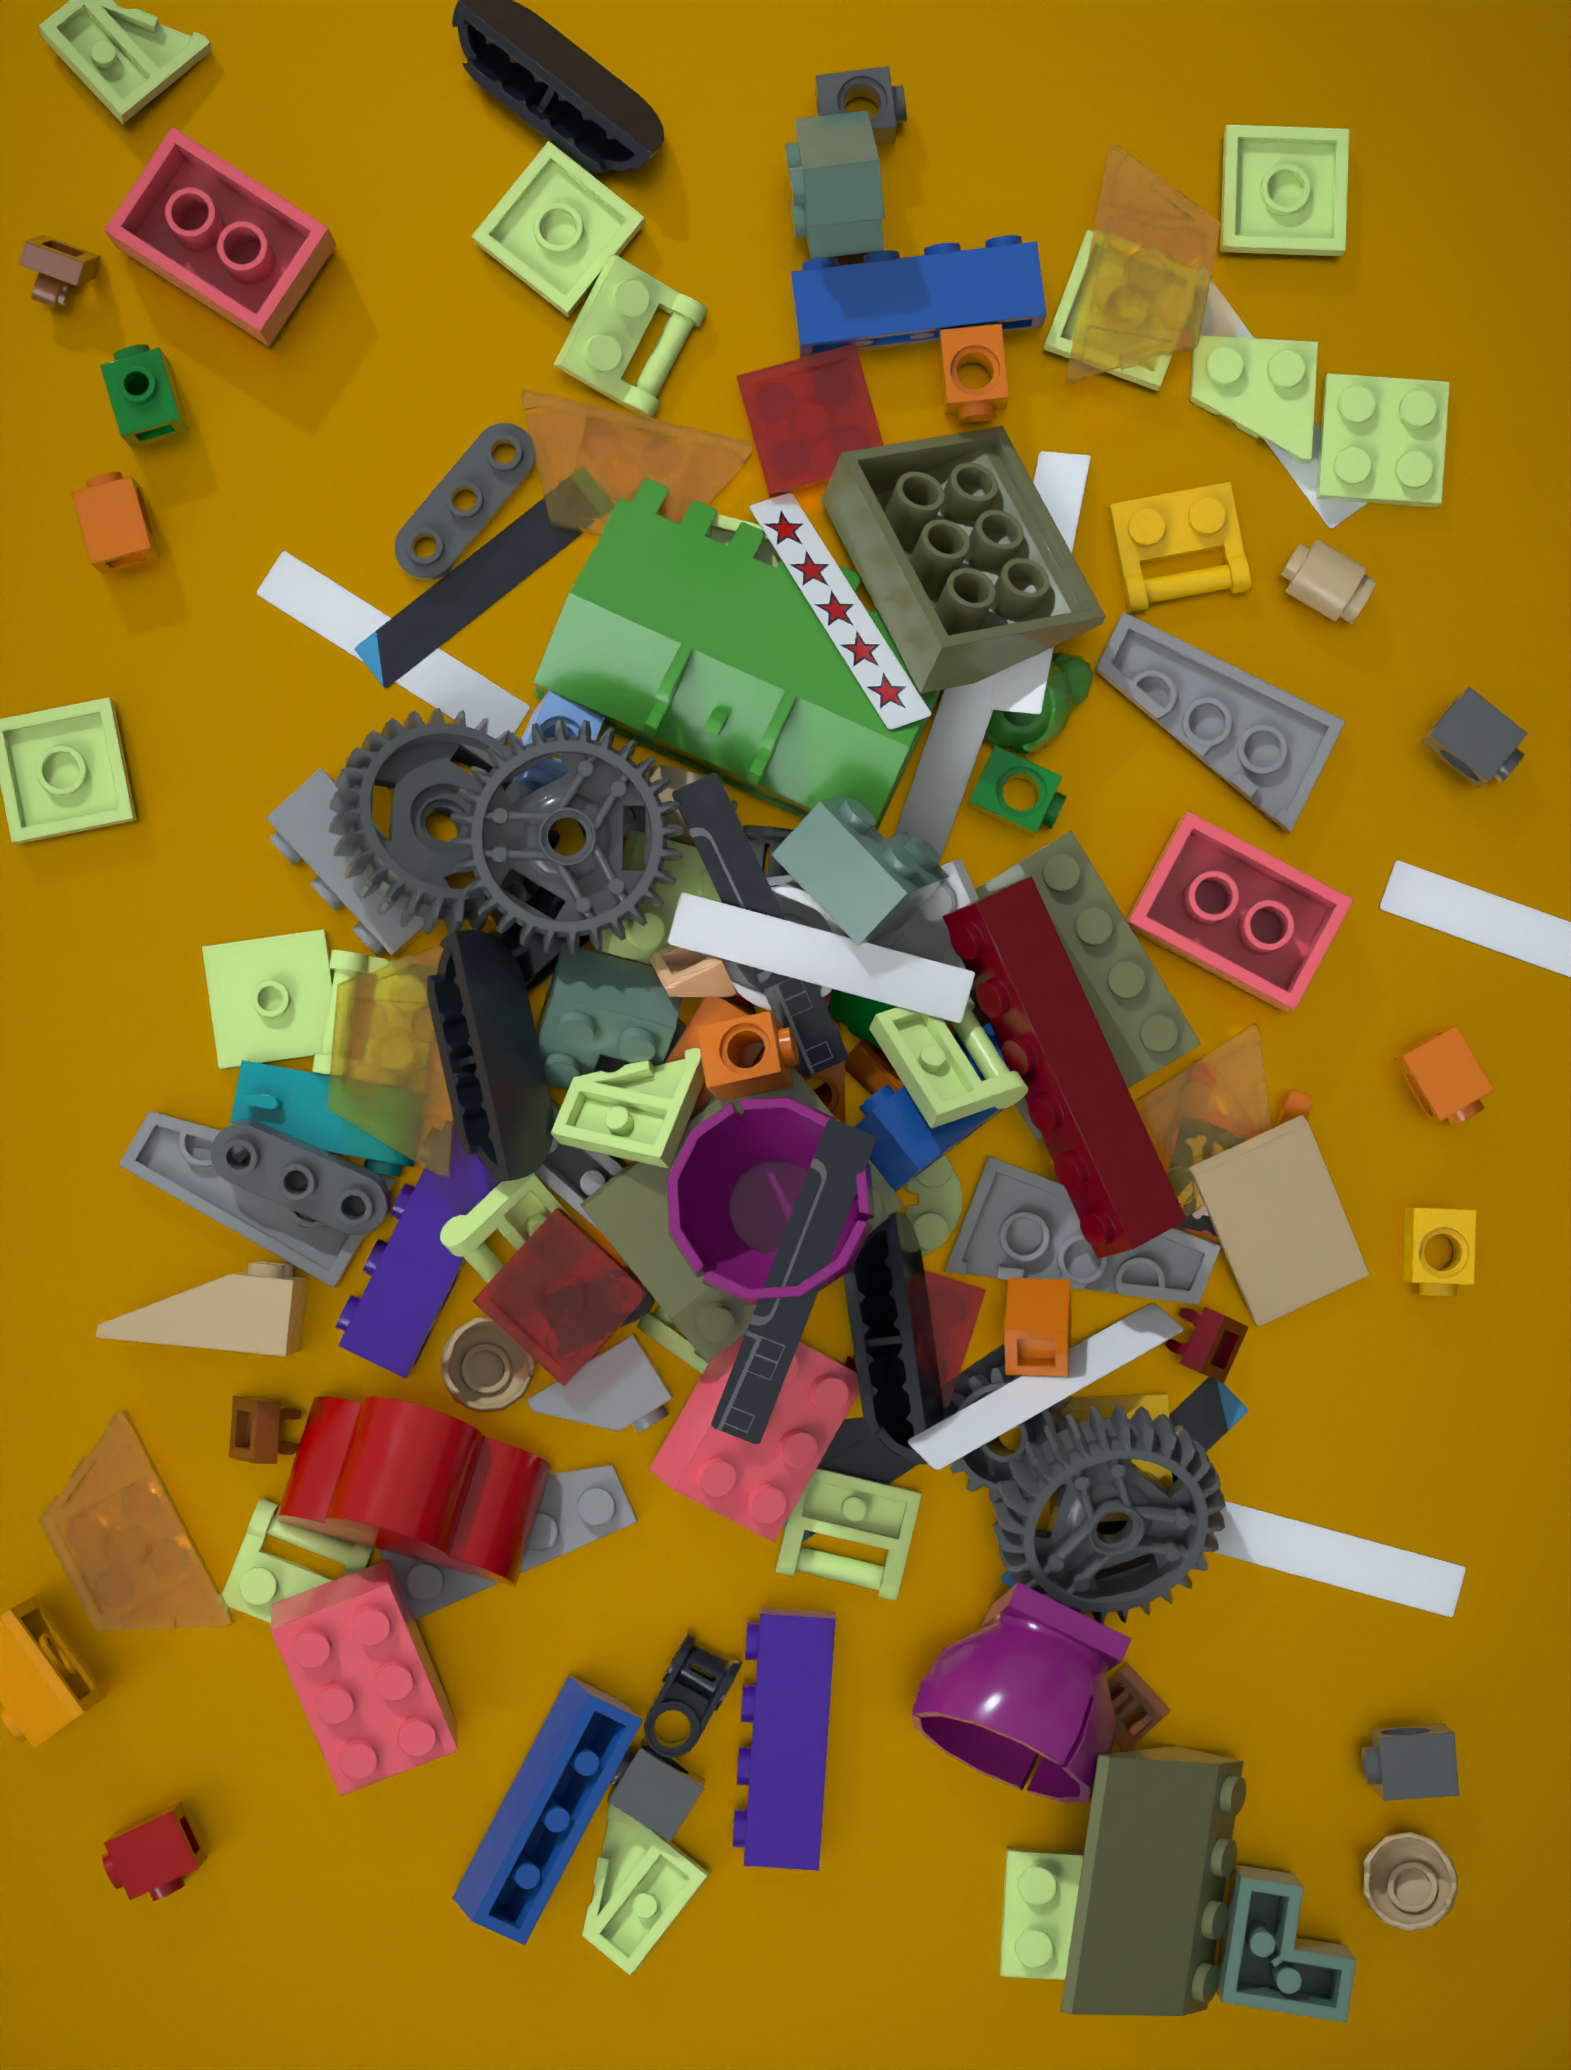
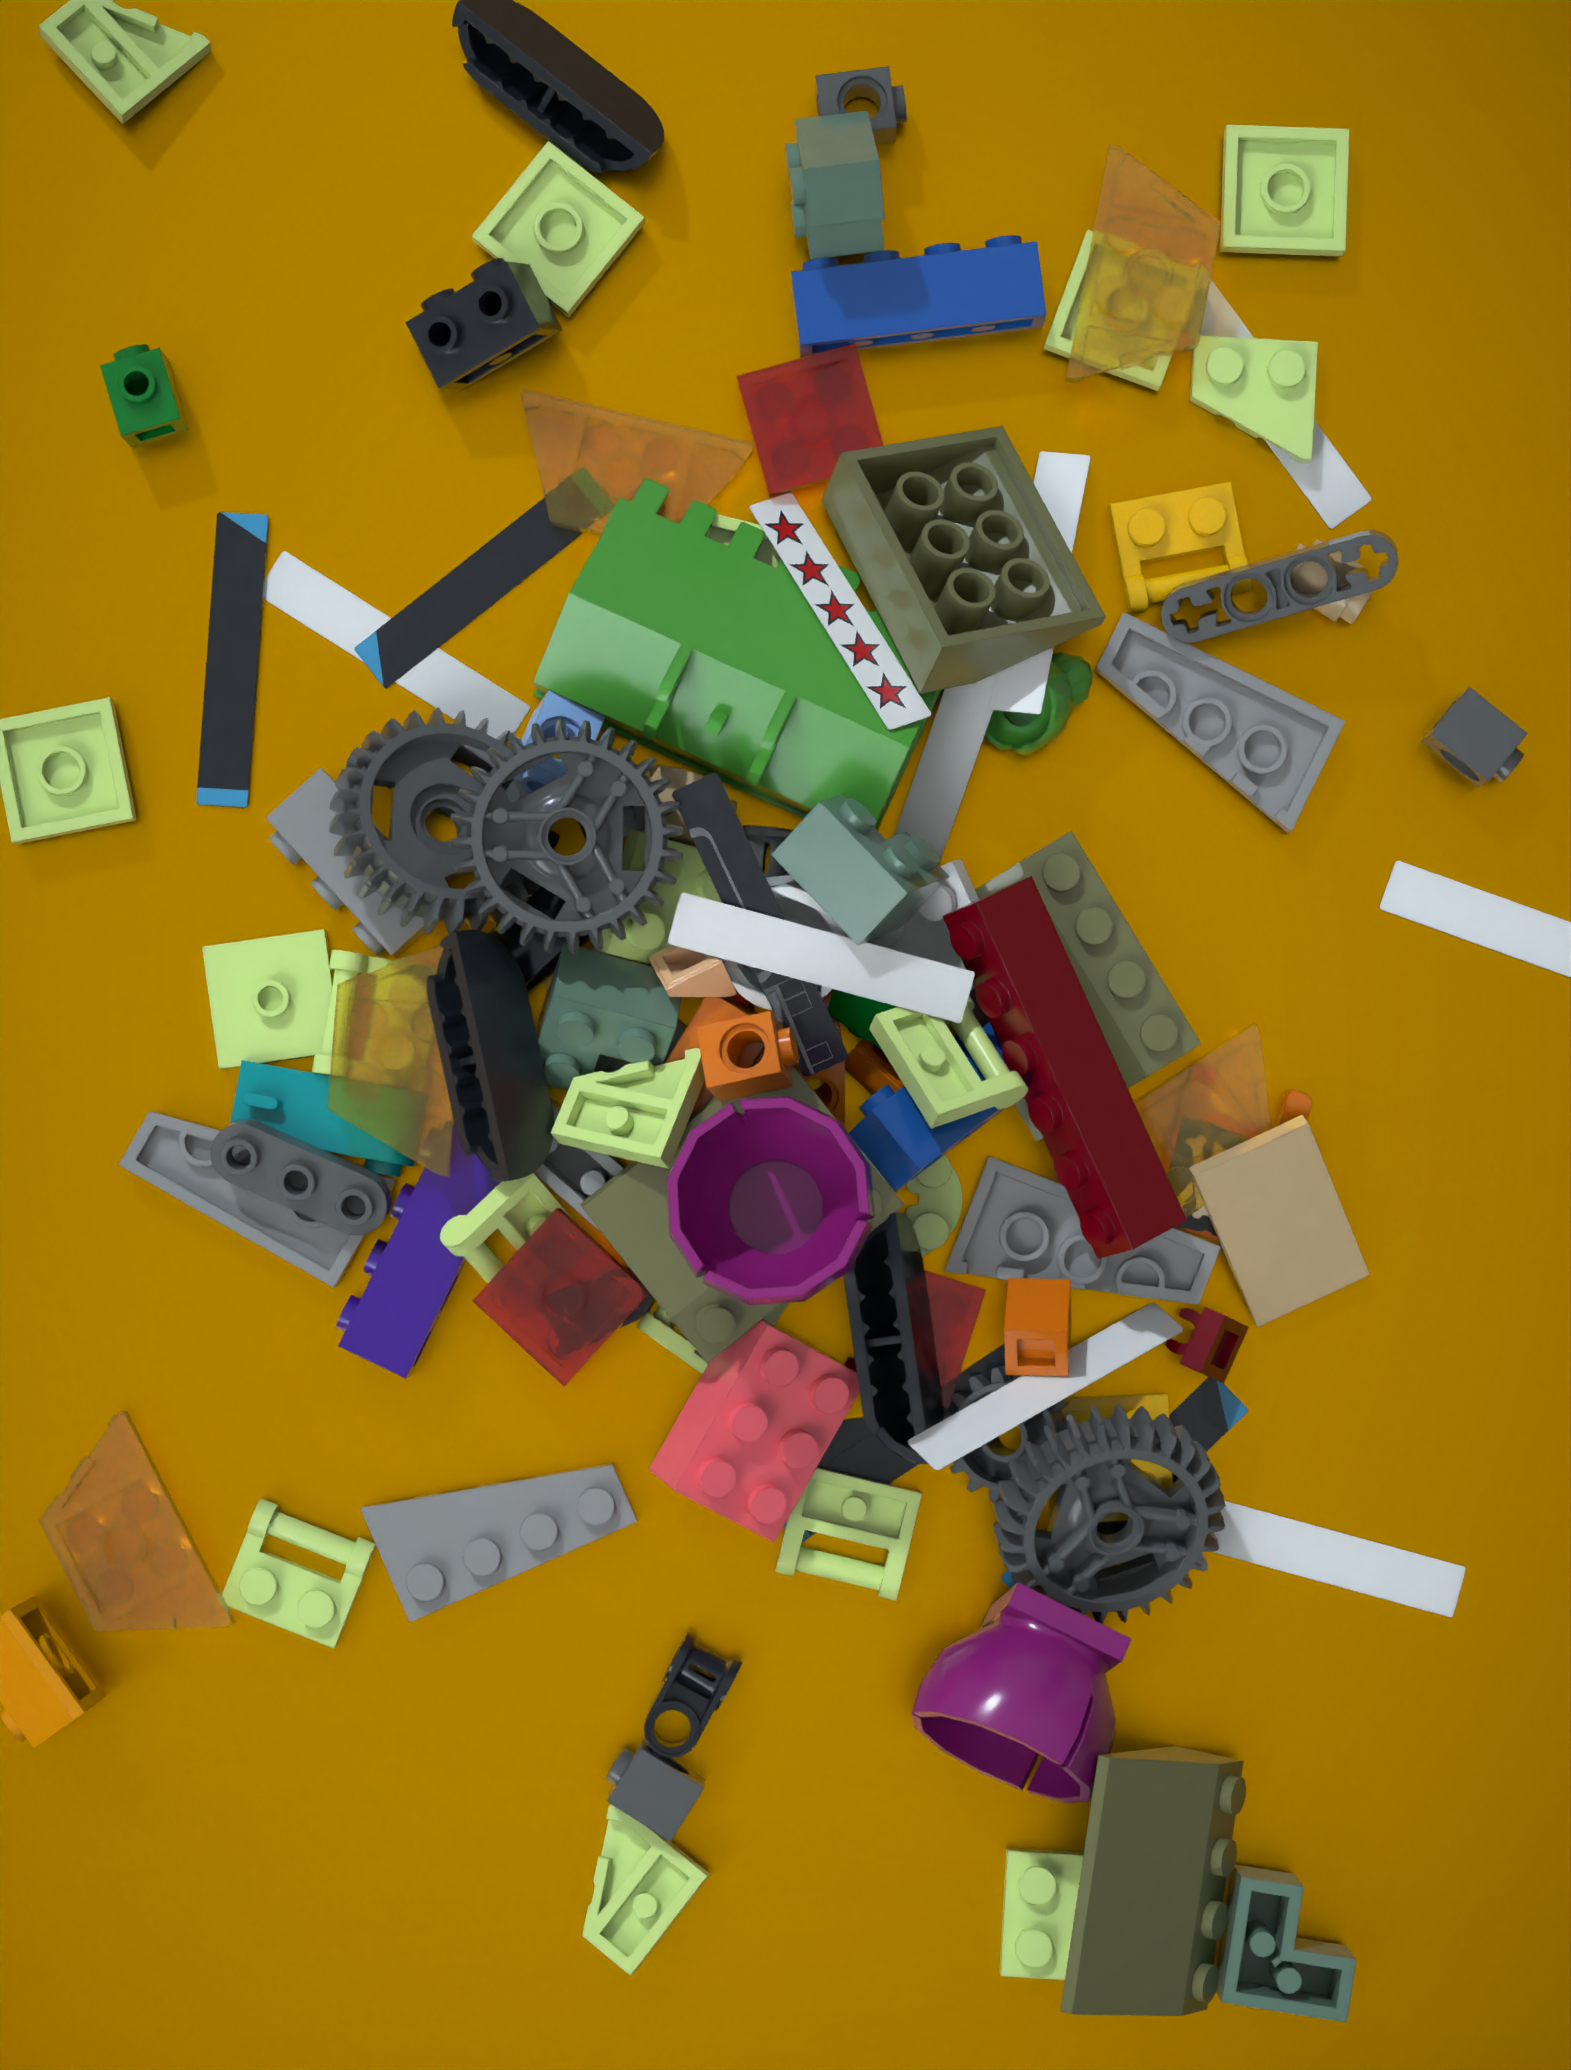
dark orange tile [19,235,101,307] -> none
orange brick [72,472,160,573] -> none
tan slope [96,1261,308,1356] -> none
red brick [102,1802,207,1902] -> none
coral brick [104,127,336,346] -> none
dark orange tile [229,1396,301,1464] -> none
coral brick [270,1559,458,1796] -> none
red brick [276,1396,551,1587] -> none
dark grey plate [395,423,537,582] -> none
tan hair [441,1316,536,1412] -> none
blue brick [452,1676,643,1945] -> none
light grey slope [526,1333,674,1434] -> none
yellowish green plate [553,255,708,419] -> none
black sticker [711,1119,877,1444] -> none
dark purple brick [732,1607,835,1871] -> none
orange brick [938,324,1009,422] -> none
green brick [966,745,1067,838] -> none
dark orange tile [1107,1662,1171,1752] -> none
coral brick [1126,811,1354,1013] -> none
yellowish green plate [1316,373,1450,508] -> none
dark grey brick [1362,1724,1459,1801] -> none
tan hair [1363,1832,1458,1932] -> none
orange brick [1393,1025,1494,1126] -> none
yellow brick [1403,1207,1477,1296] -> none
none -> black sticker [196,512,268,807]
none -> black brick [406,258,562,390]
none -> dark grey beam [1161,530,1399,643]

